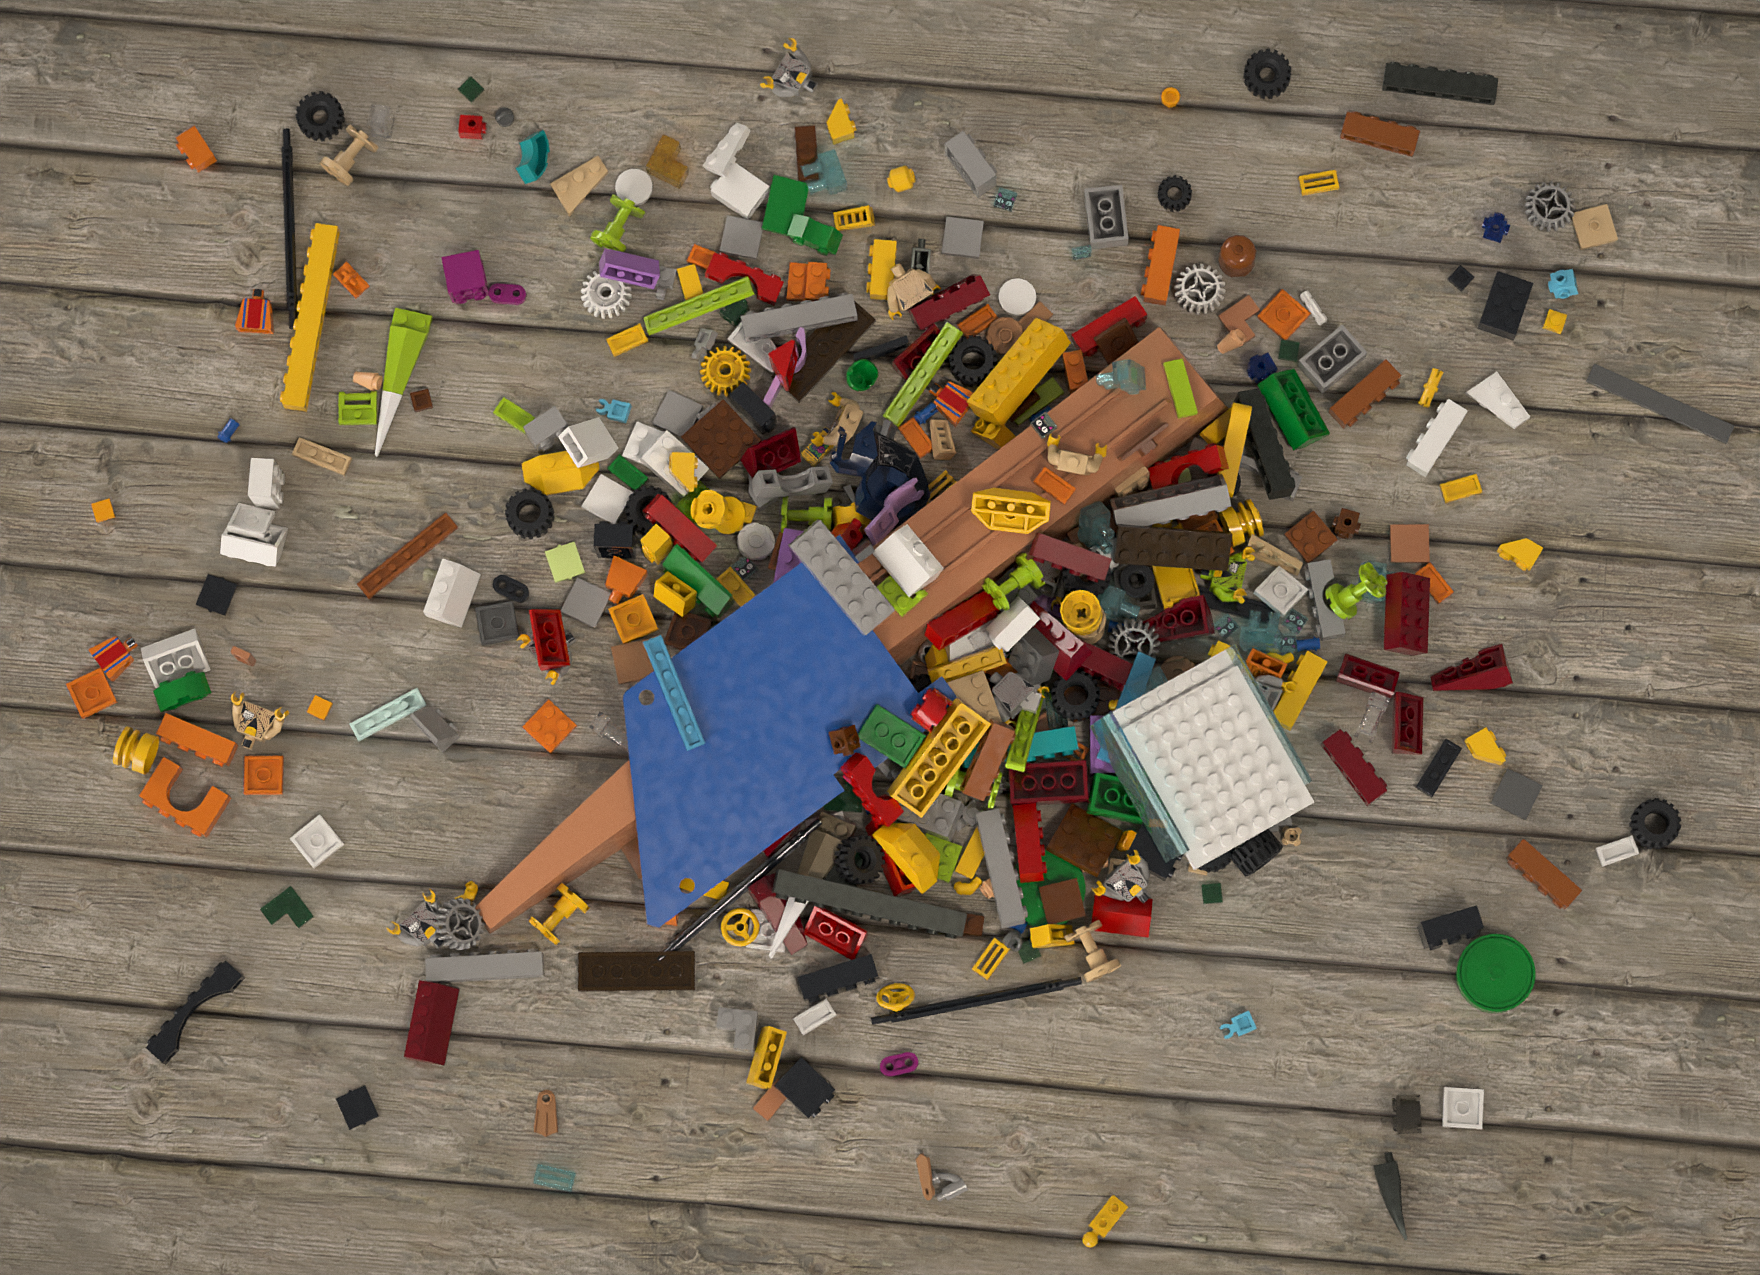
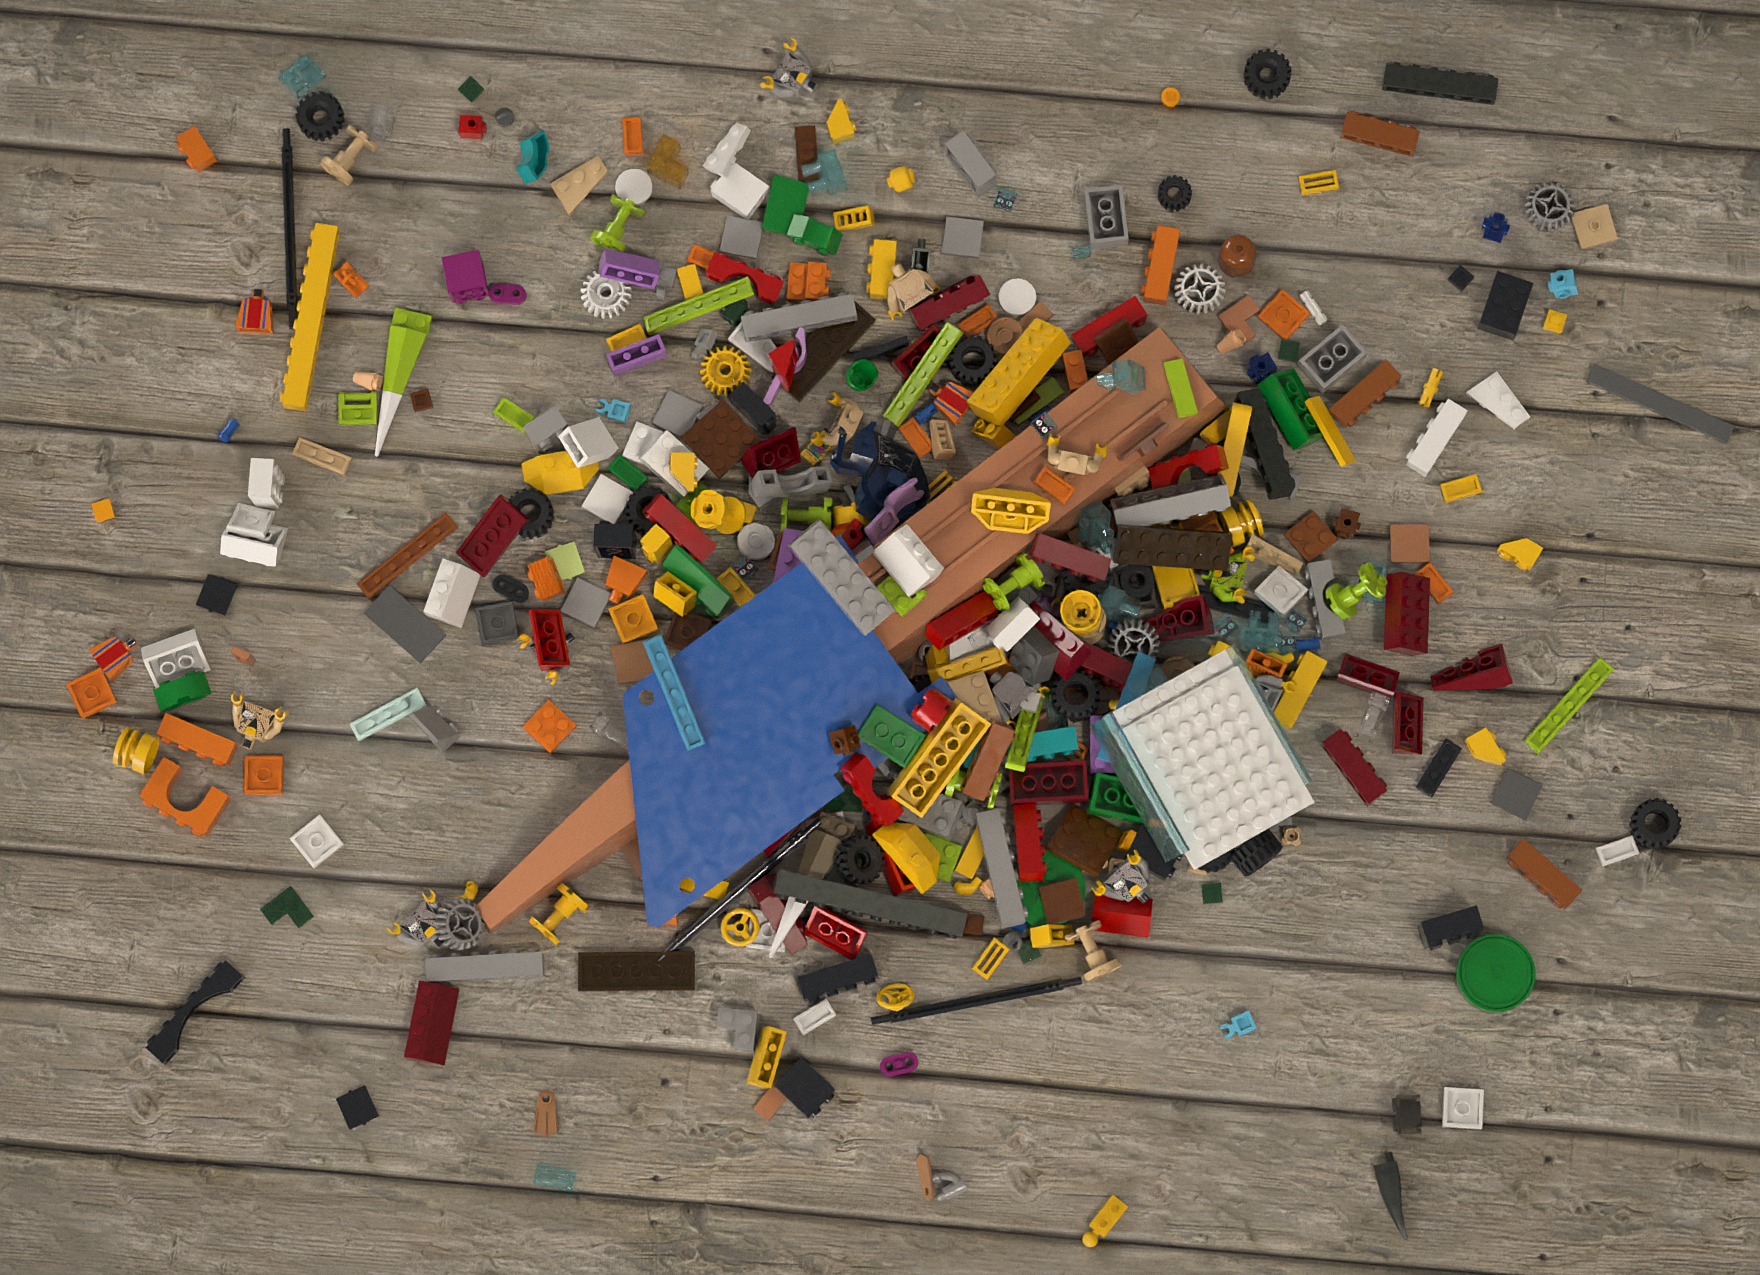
light orange tile [307,695,333,721] -> none
none -> clear light blue plate [278,55,326,99]
none -> dark grey tile [364,585,446,664]
none -> dark red tile [456,494,529,577]
none -> orange brick [527,556,566,602]
none -> medium lavender brick [606,334,667,377]
none -> orange tile [622,116,644,156]
none -> yellow tile [1305,396,1356,467]
none -> lime tile [1524,657,1615,754]

